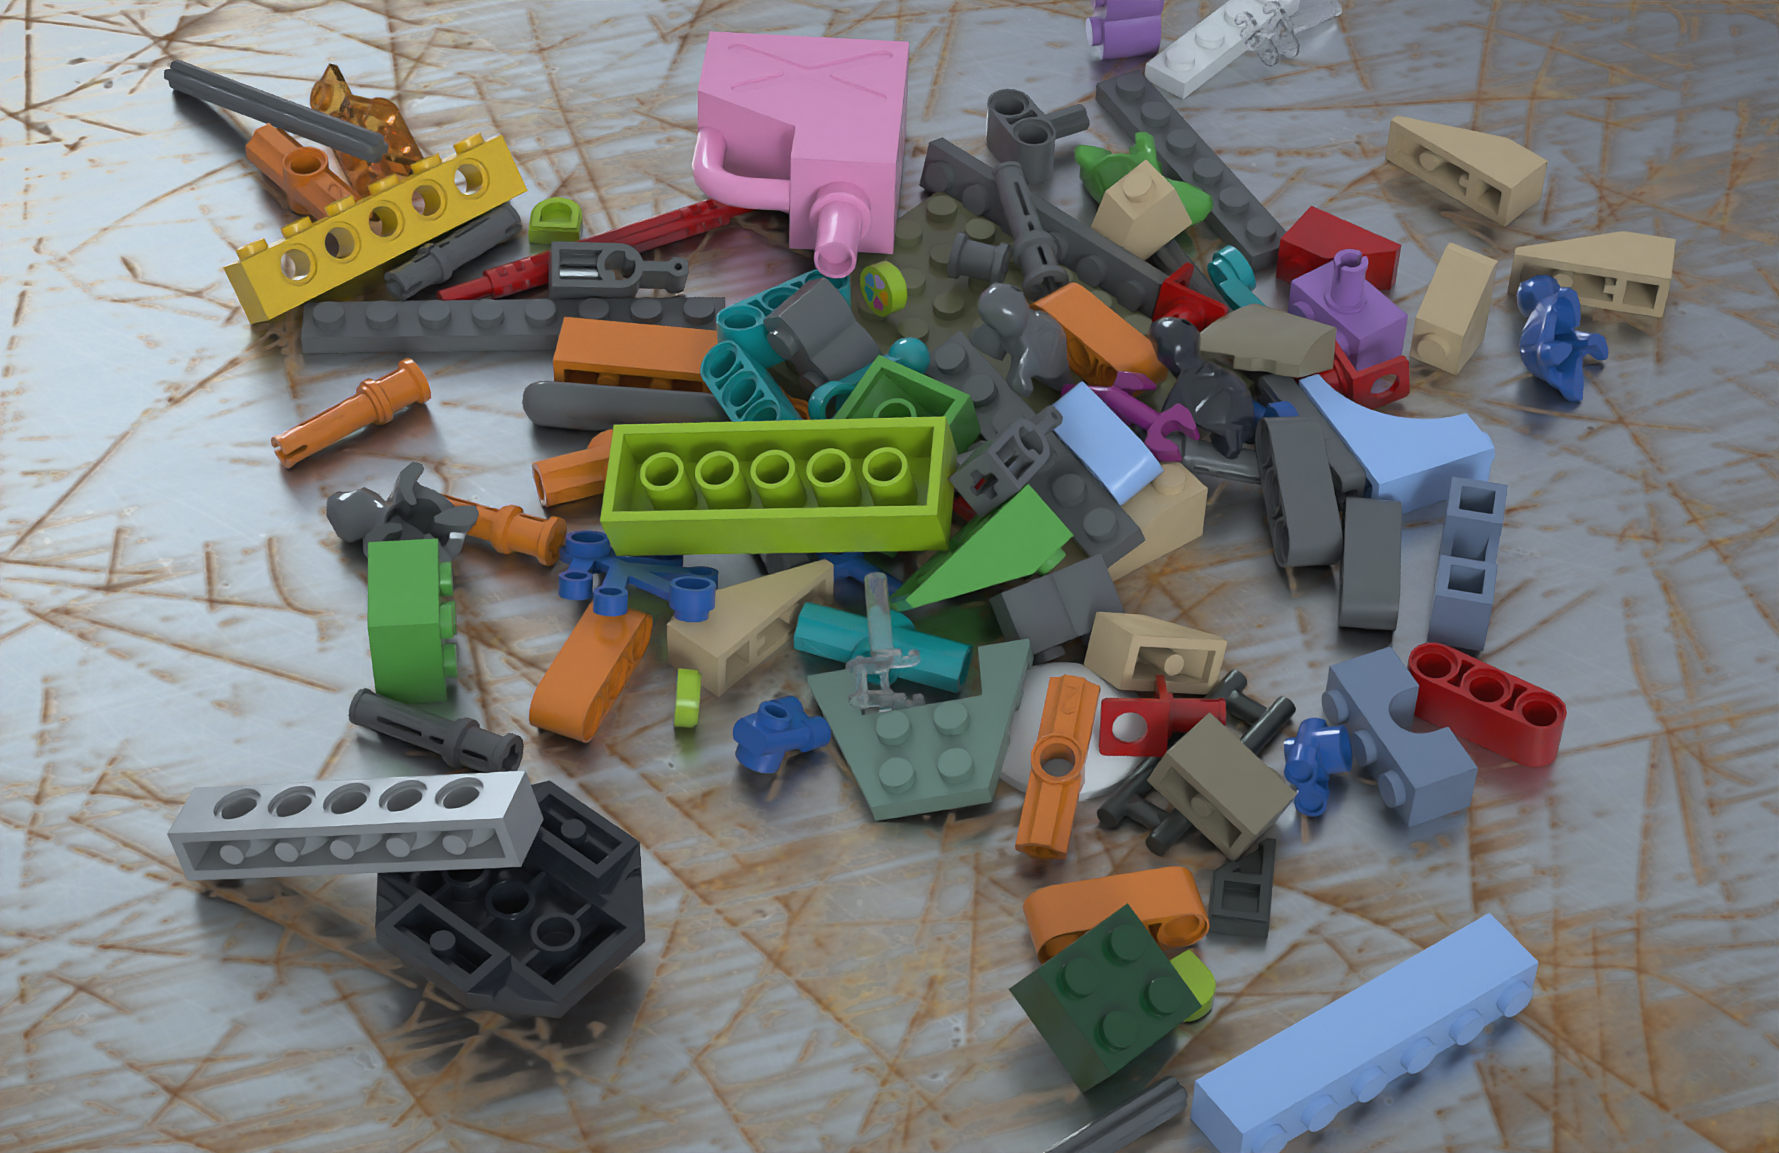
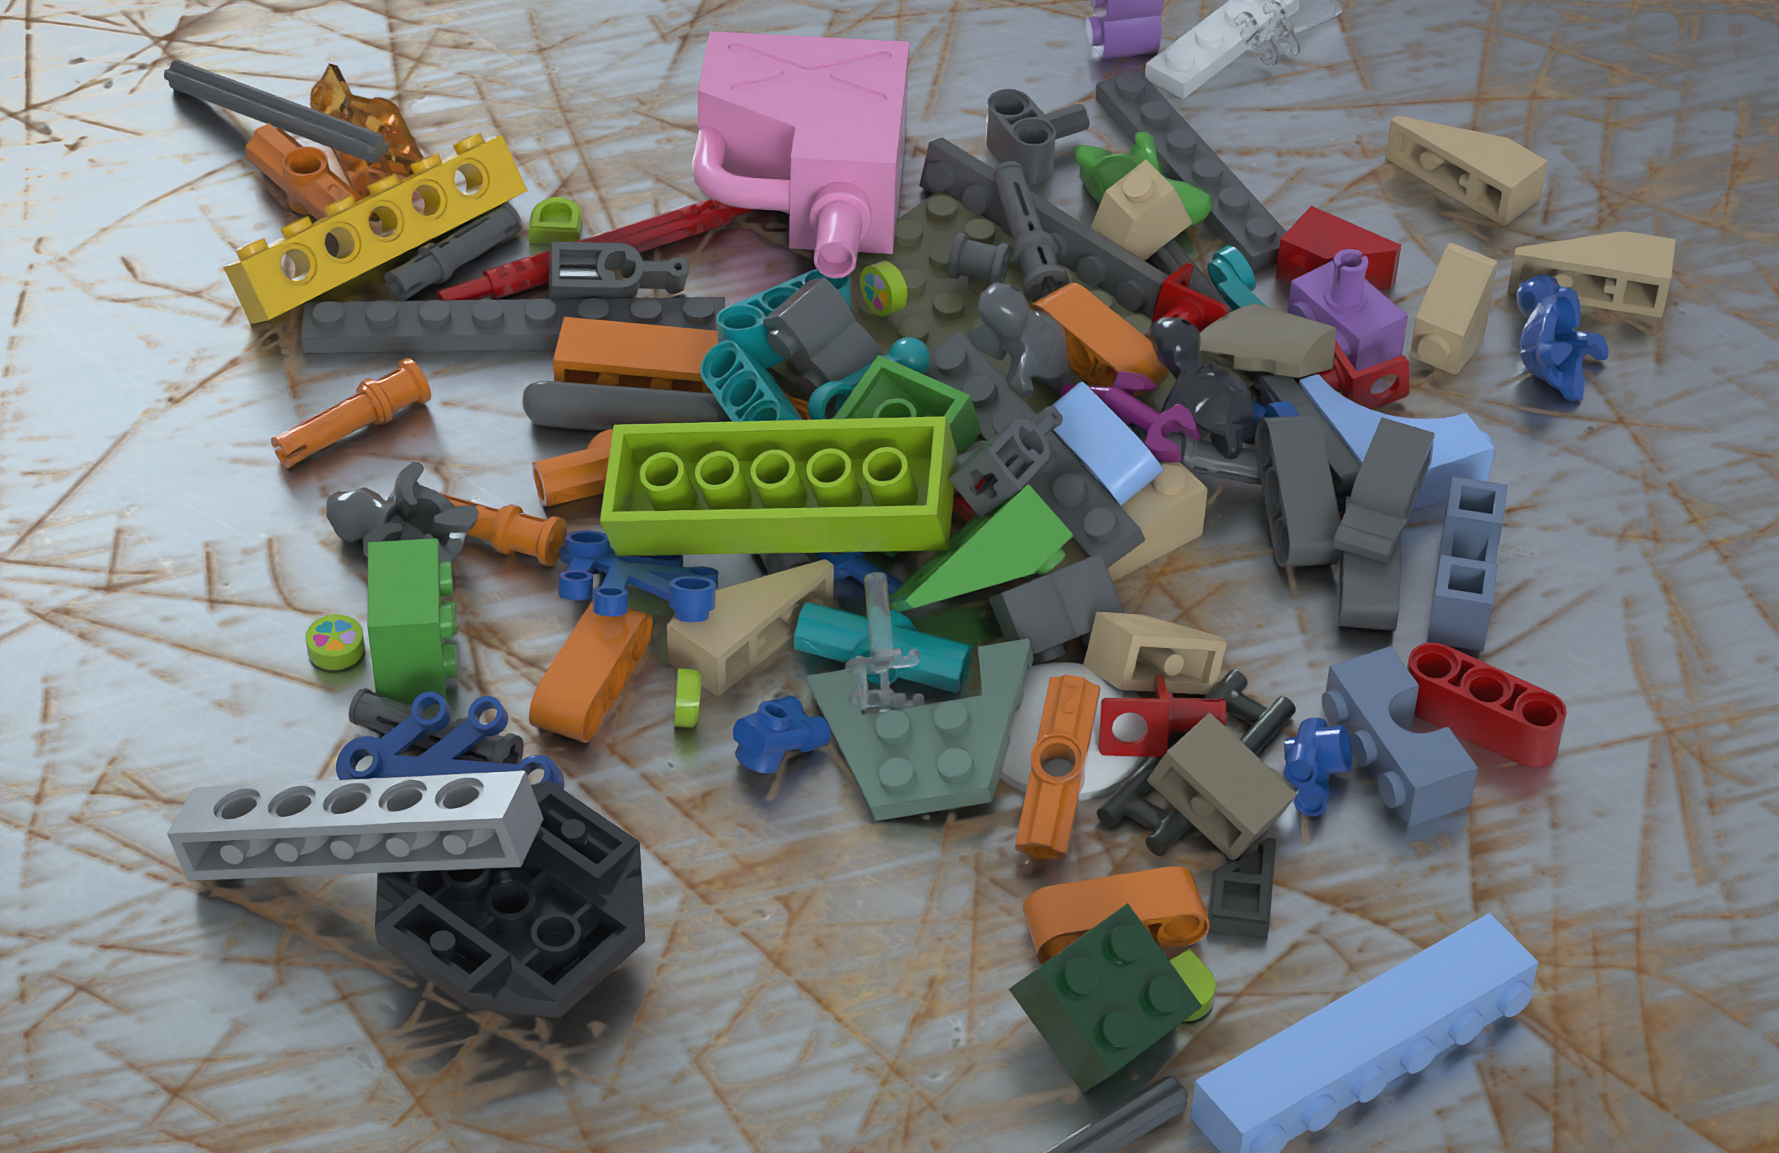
none -> lime tile [305,614,365,670]
none -> blue plant [336,692,565,790]
none -> dark grey piece [1333,417,1435,564]

